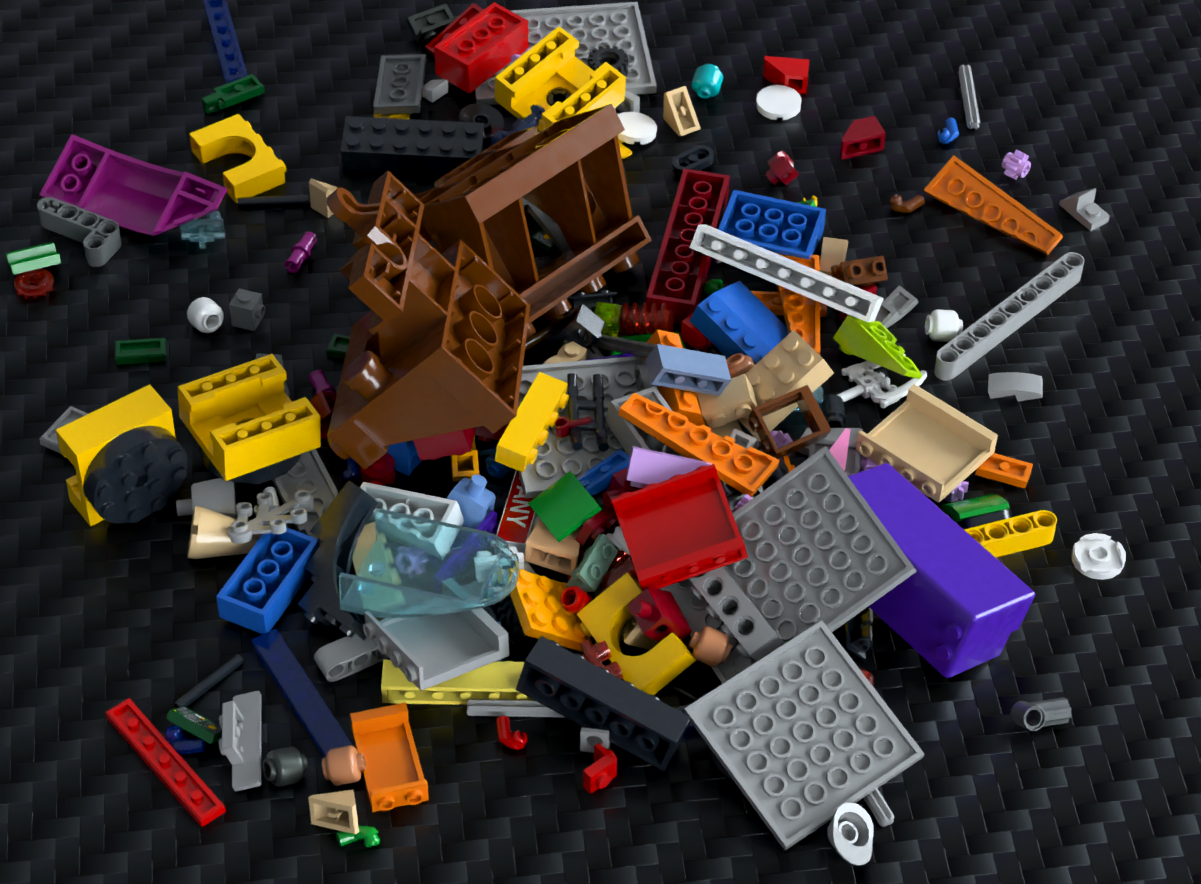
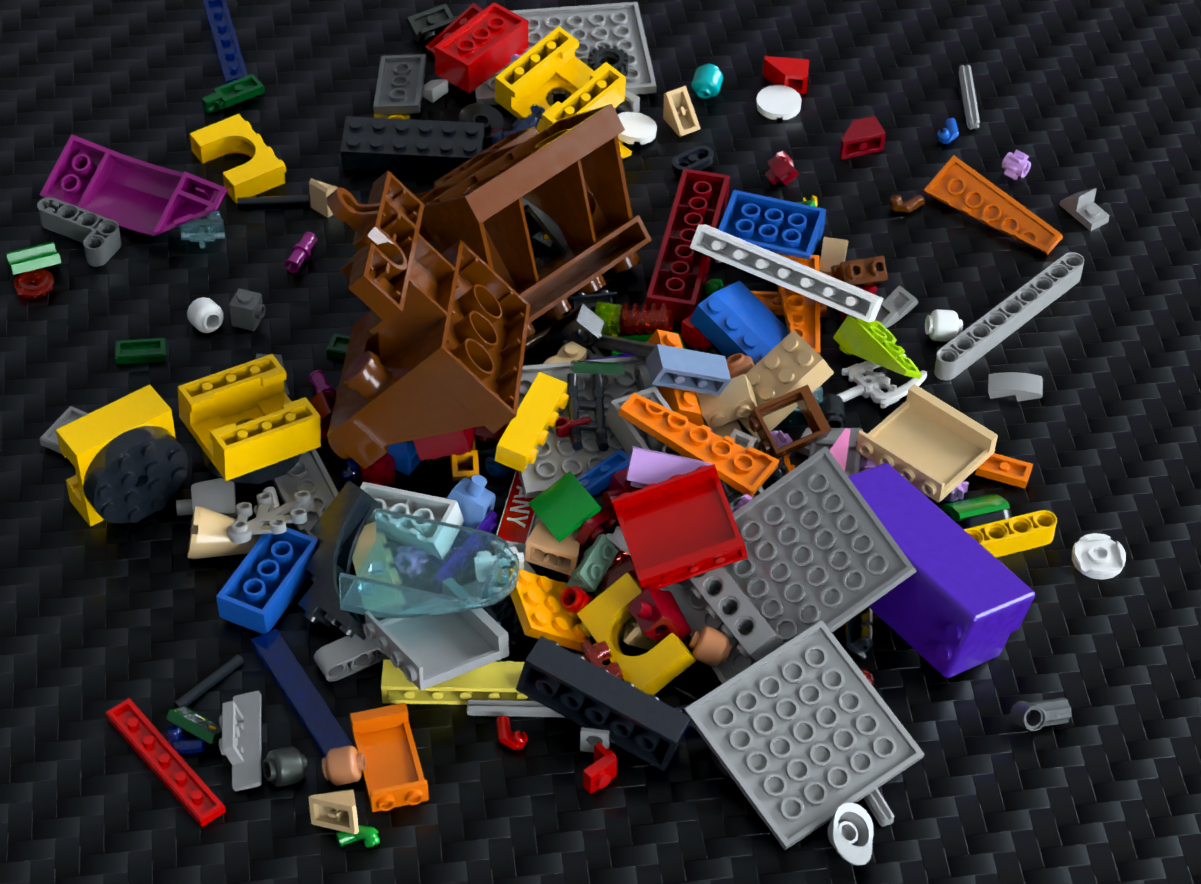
none -> dark green tile [570,360,625,375]

